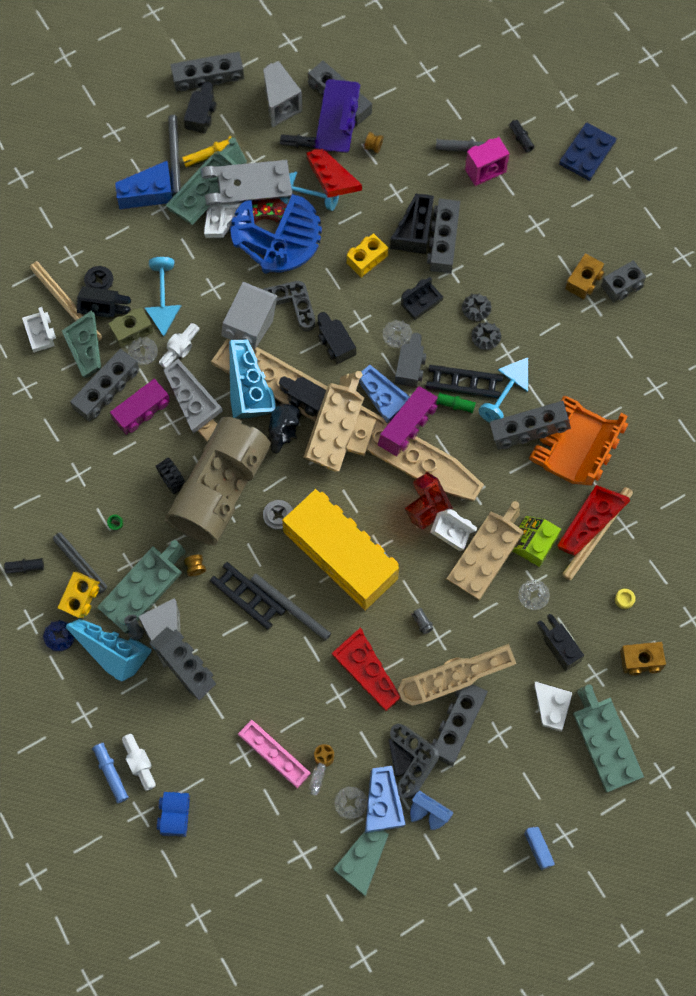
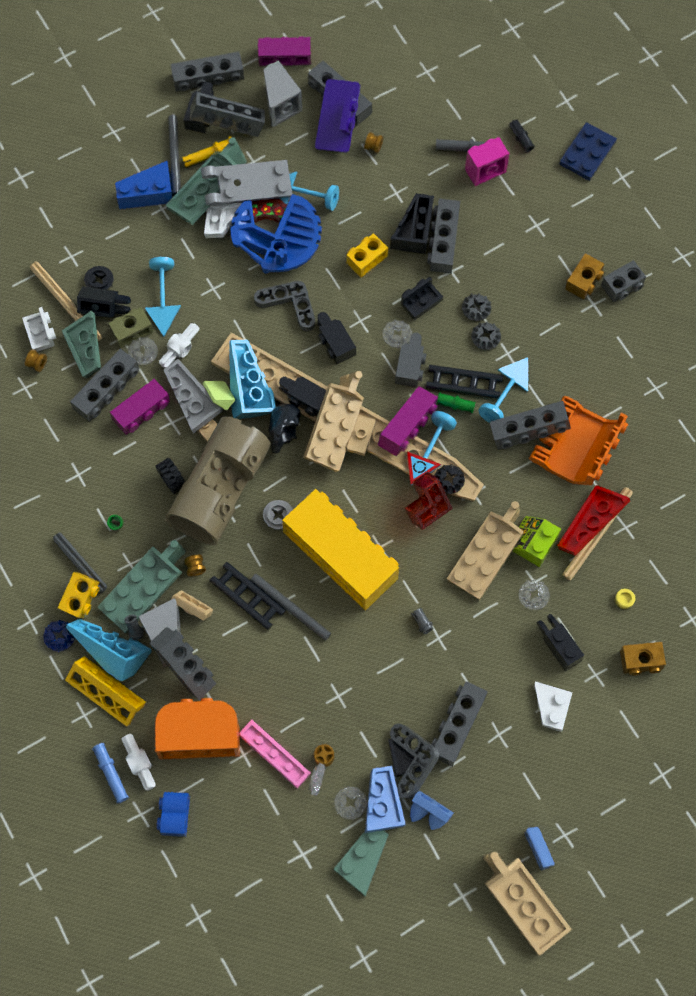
black axle [4,558,44,574] -> none
light grey slope [221,282,277,349] -> none
black axle [280,134,316,149] -> none
red wing [306,149,362,198] -> none
red wing [332,627,401,712] -> none
medium blue wing [359,365,410,423] -> none
tan piece [398,644,516,706] -> none
white bracket [430,509,477,551] -> none
sand green hinge [573,685,644,792] -> none
none -> pearl gold wheel [25,349,47,372]
none -> yellow fence [65,656,146,726]
none -> orange brick [155,698,240,760]
none -> tan plate [171,590,213,621]
none -> dark grey brick [190,92,265,137]
none -> yellowish green slope [203,381,235,410]
none -> magenta brick [258,36,311,66]
none -> medium azure piece [407,411,457,486]
none -> black gear [434,464,465,494]
none -> tan hinge [484,852,572,956]

